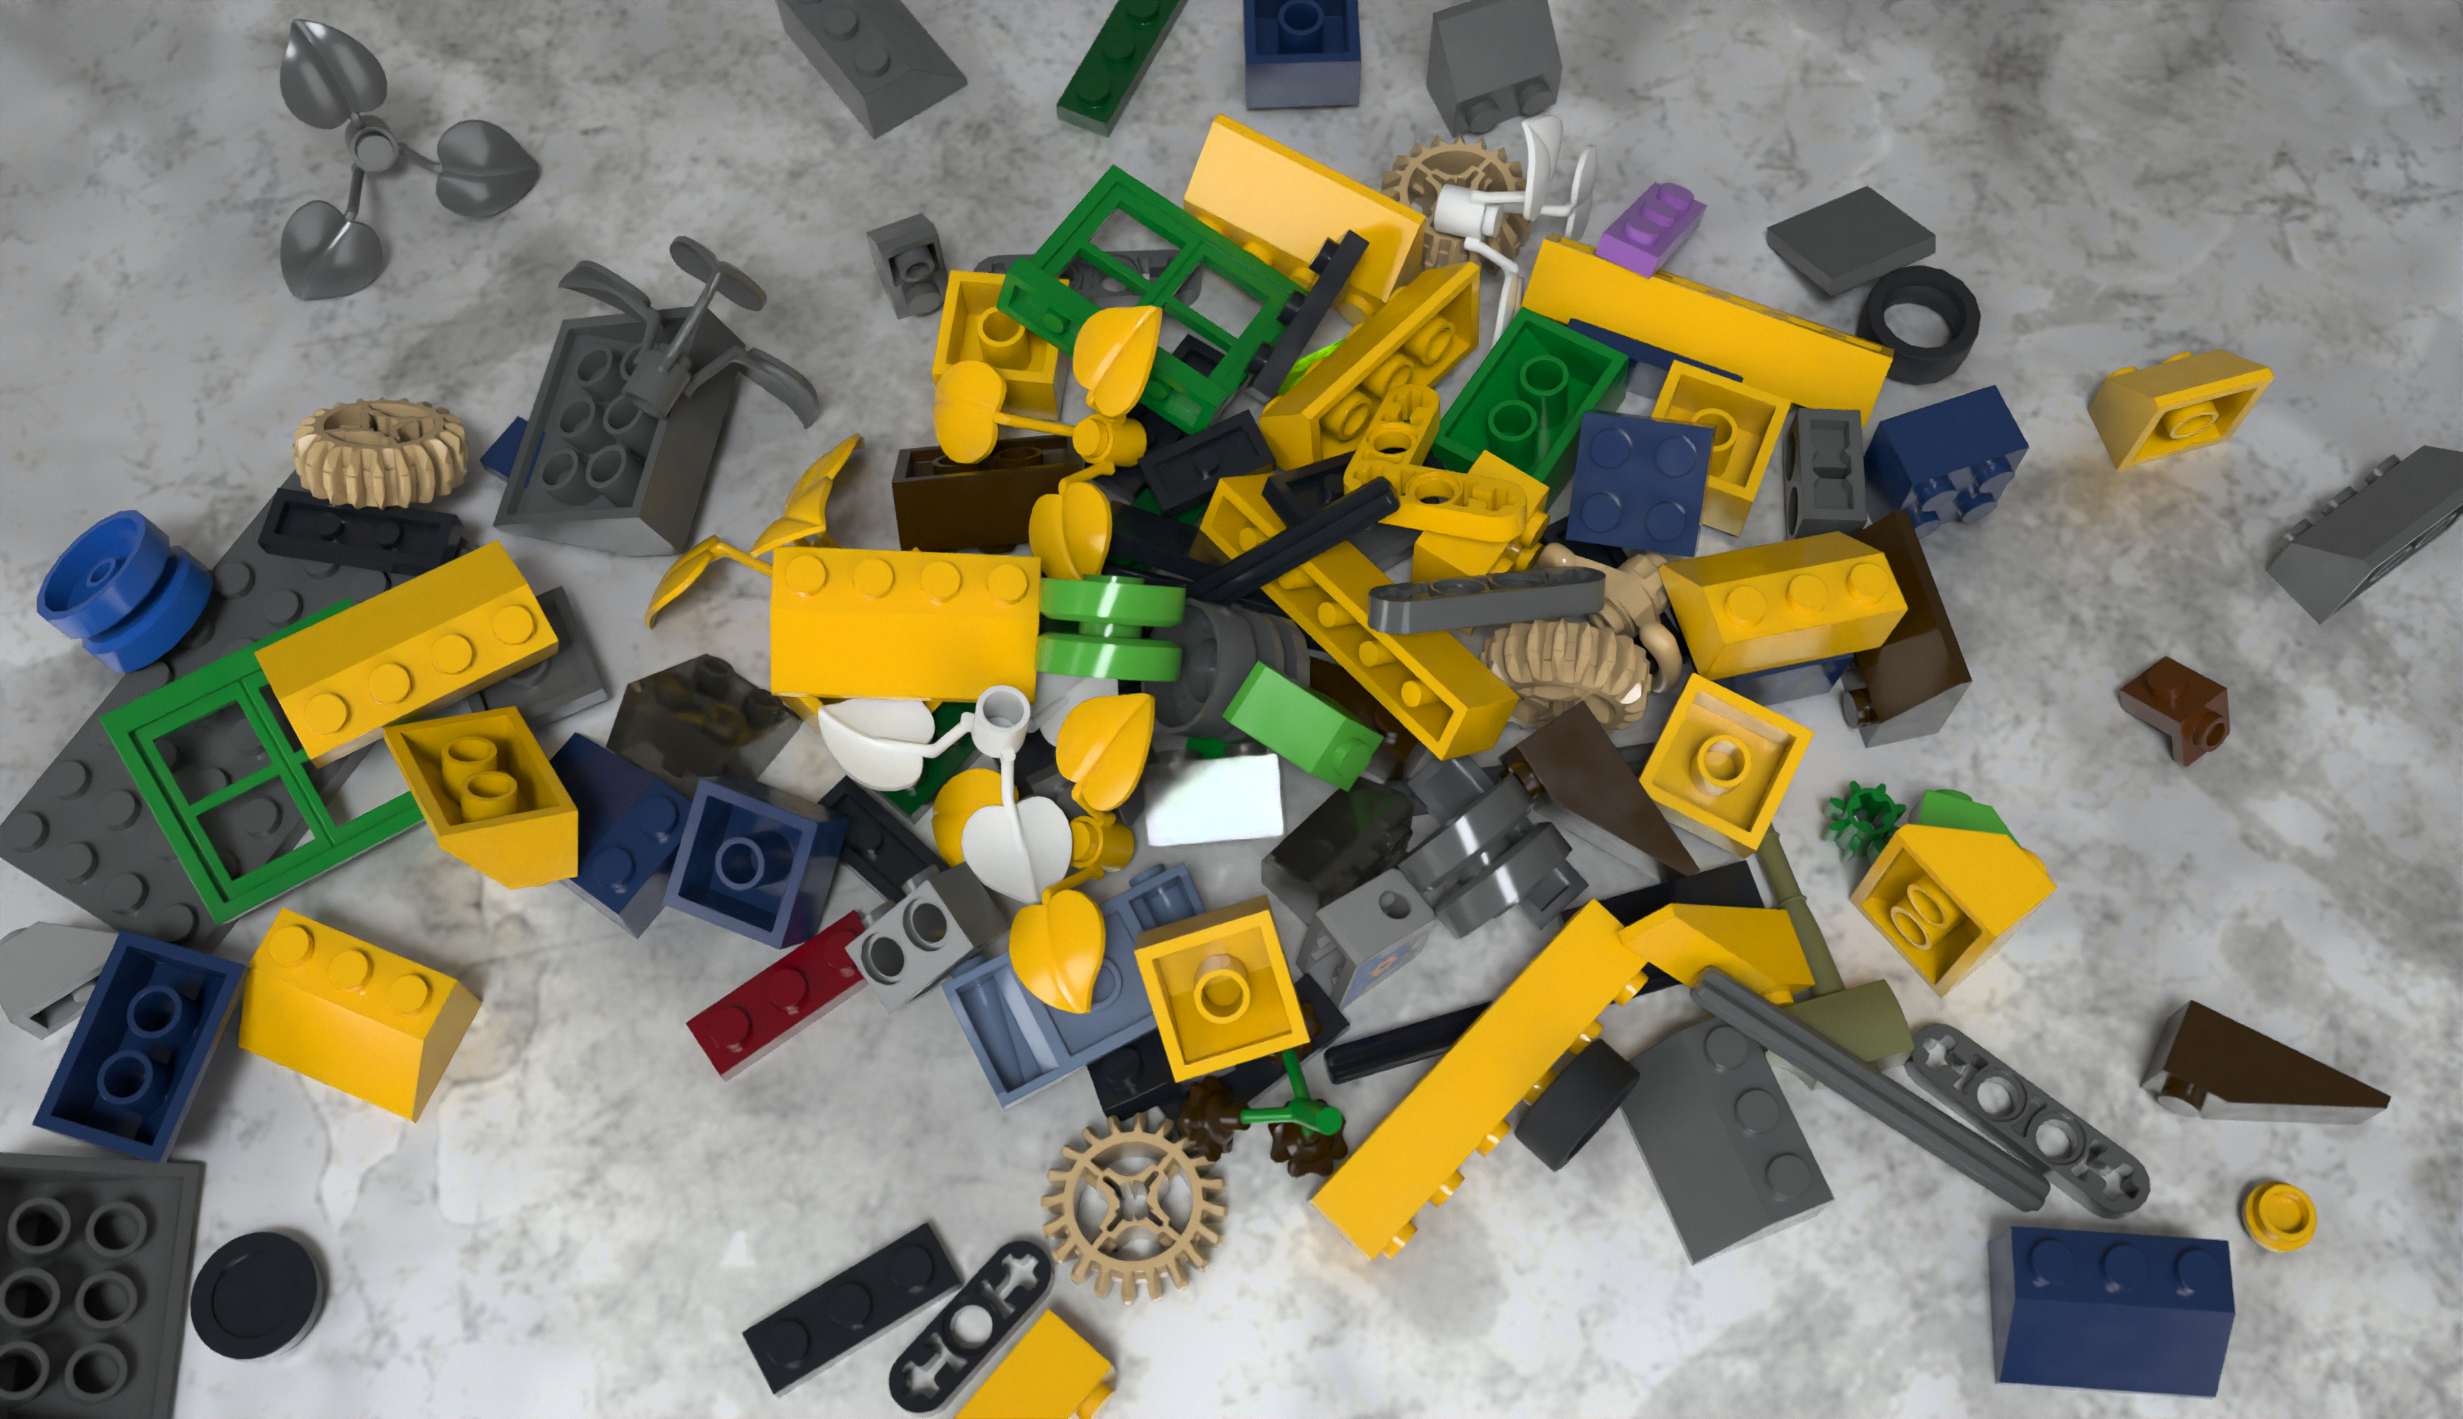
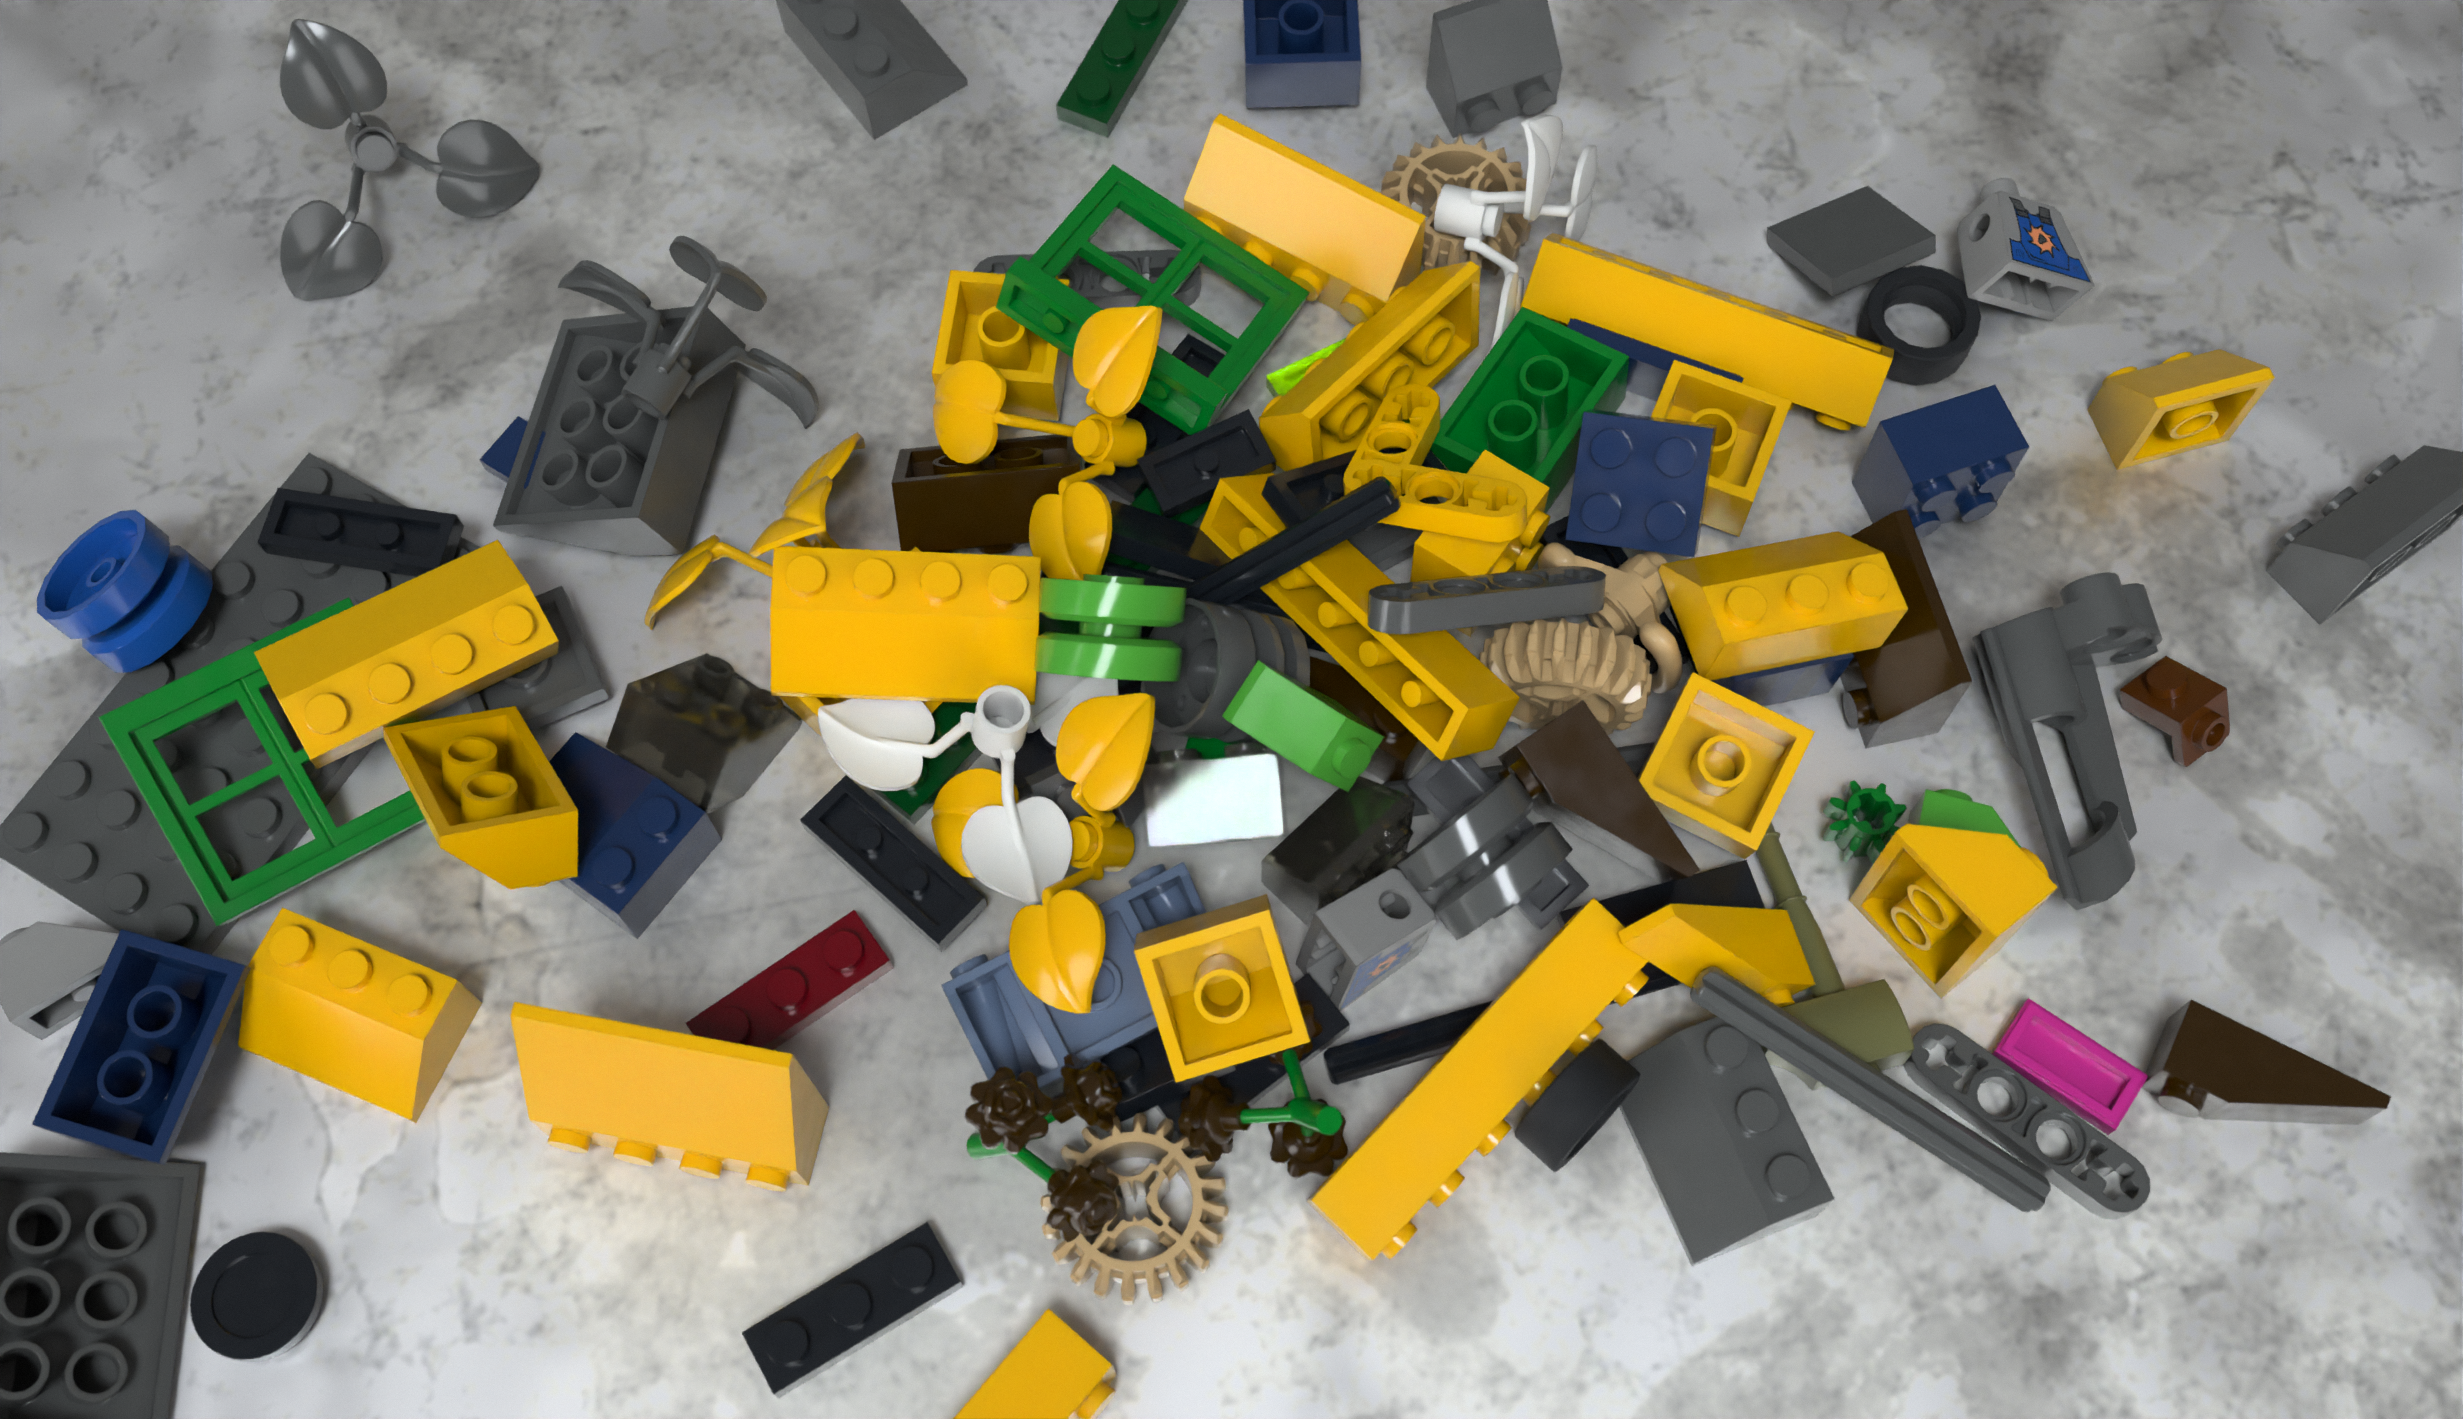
tan gear [292,397,470,510] -> none
dark blue brick [663,773,851,950] -> none
dark grey brick [845,861,1011,1015] -> none
dark grey slope [866,213,948,320] -> none
black beam [889,1241,1054,1418] -> none
black plate [1243,229,1370,403] -> none
medium lavender plate [1595,182,1708,279] -> none
dark grey brick [1783,408,1867,540] -> none
dark blue slope [1988,1226,2235,1399] -> none
yellow plate [2242,1181,2317,1253] -> none
none -> yellow slope [510,1002,829,1192]
none -> dark brown plant [965,1053,1122,1242]
none -> light grey torso [1957,178,2095,321]
none -> dark grey panel [1972,572,2163,911]
none -> dark pink tile [1991,998,2148,1135]

